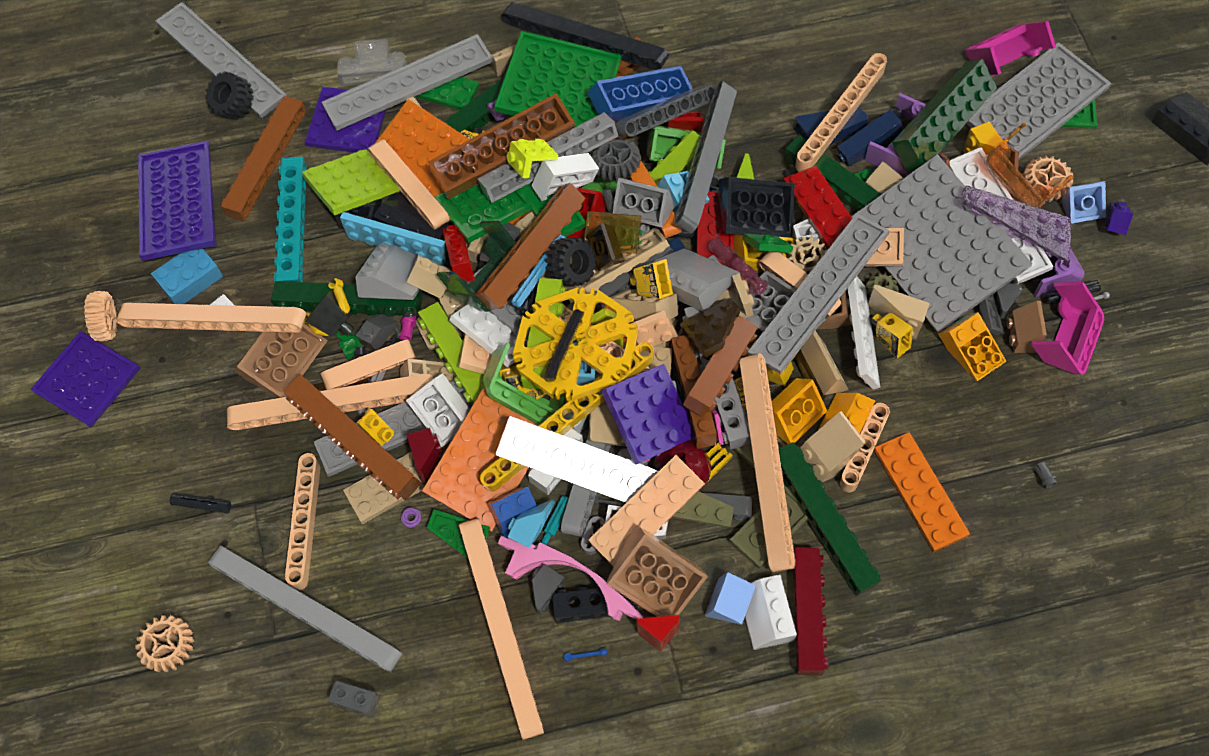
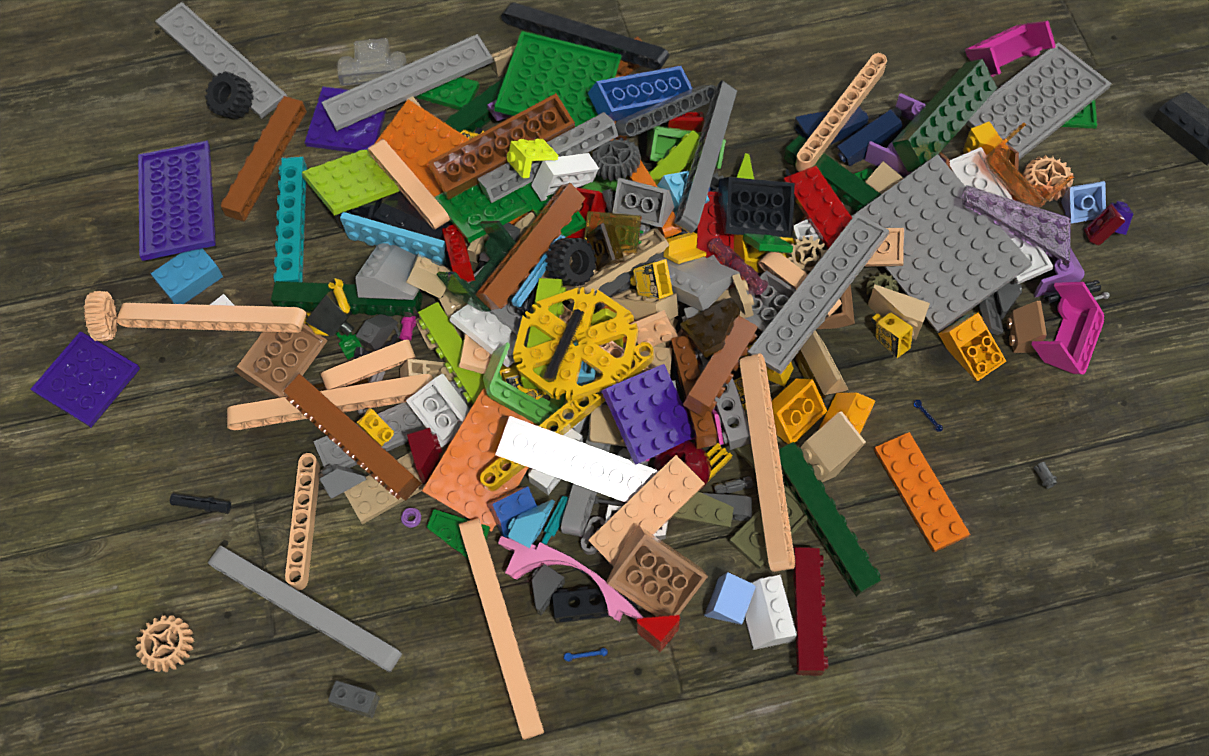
light nougat beam [839,403,890,493] -> none
white plate [846,276,880,389] -> none
none -> slope [319,465,367,499]
none -> yellow panel [663,232,706,264]
none -> dark grey axle [714,476,753,494]
none -> clear blue hinge [914,400,943,432]
none -> dark red slope [1084,204,1125,245]

